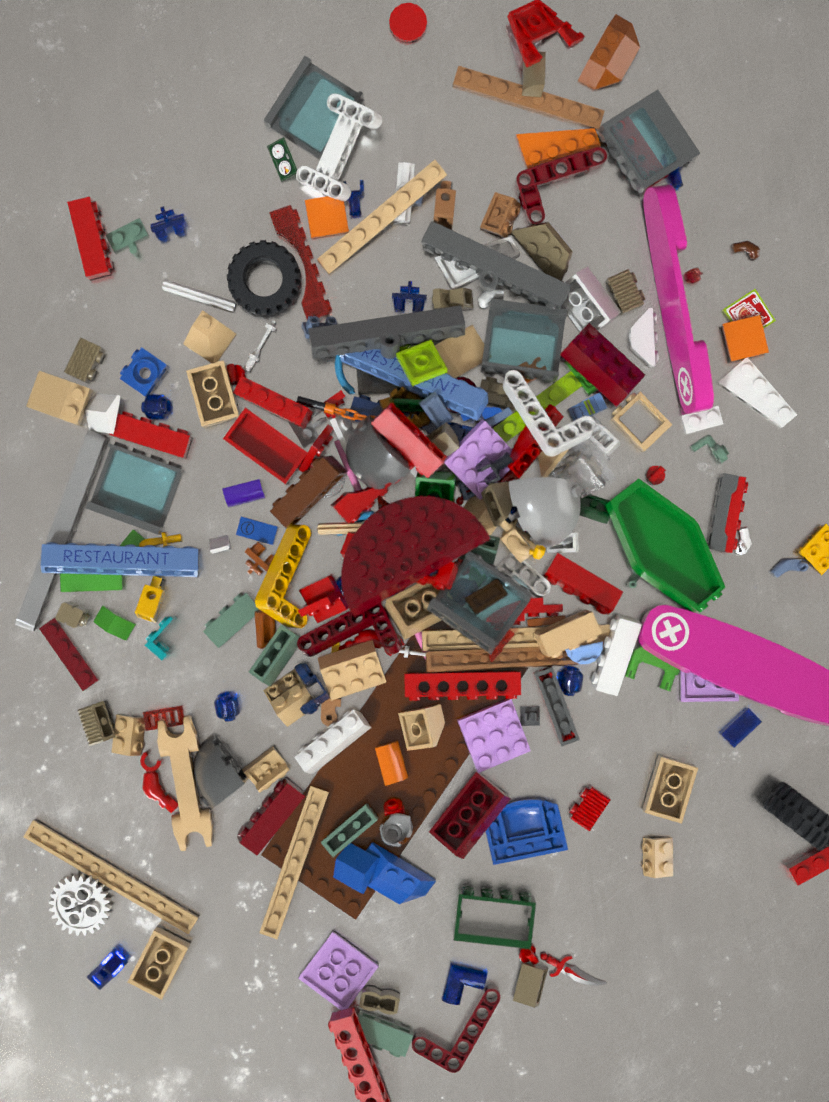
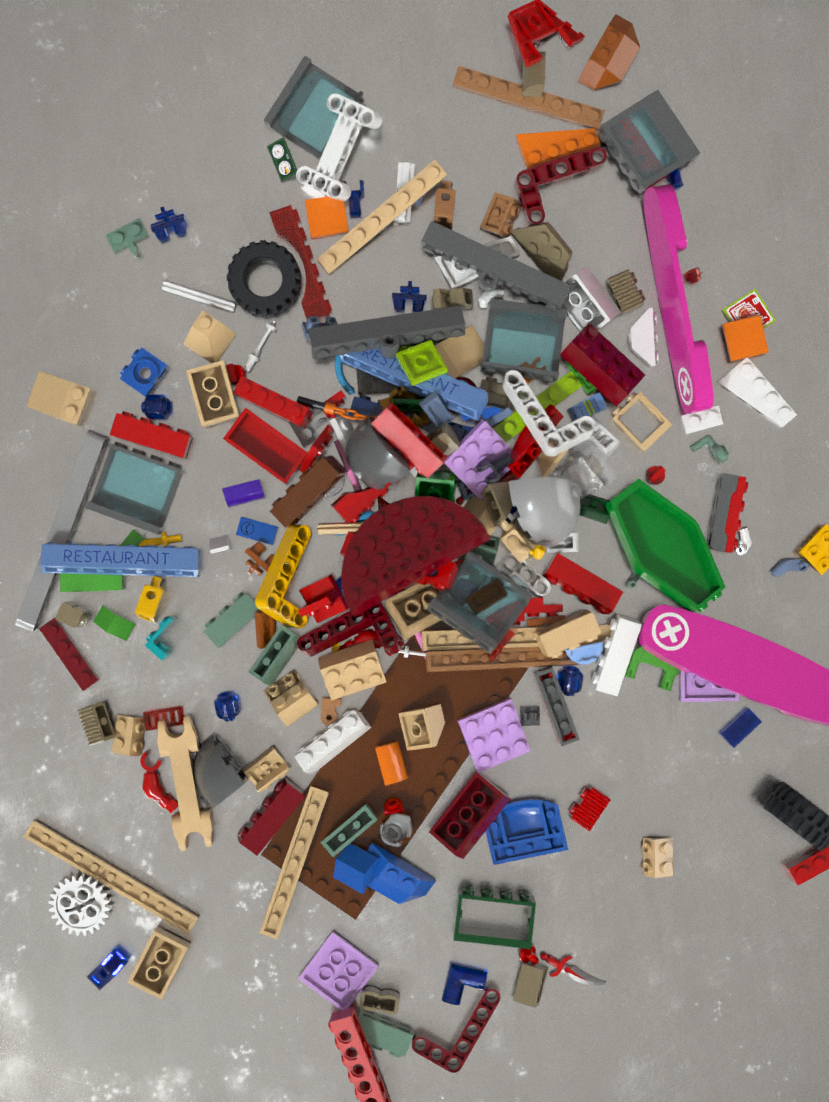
dark tan brick [64,337,104,383] -> none
red brick [67,196,113,279] -> none
white slope [85,393,120,434] -> none
dark blue piece [294,662,330,715] -> none
red tile [389,3,427,42] -> none
red brick [405,671,521,701] -> none
tan brick [642,755,698,824] -> none
reddish brown arm [732,241,760,259] -> none

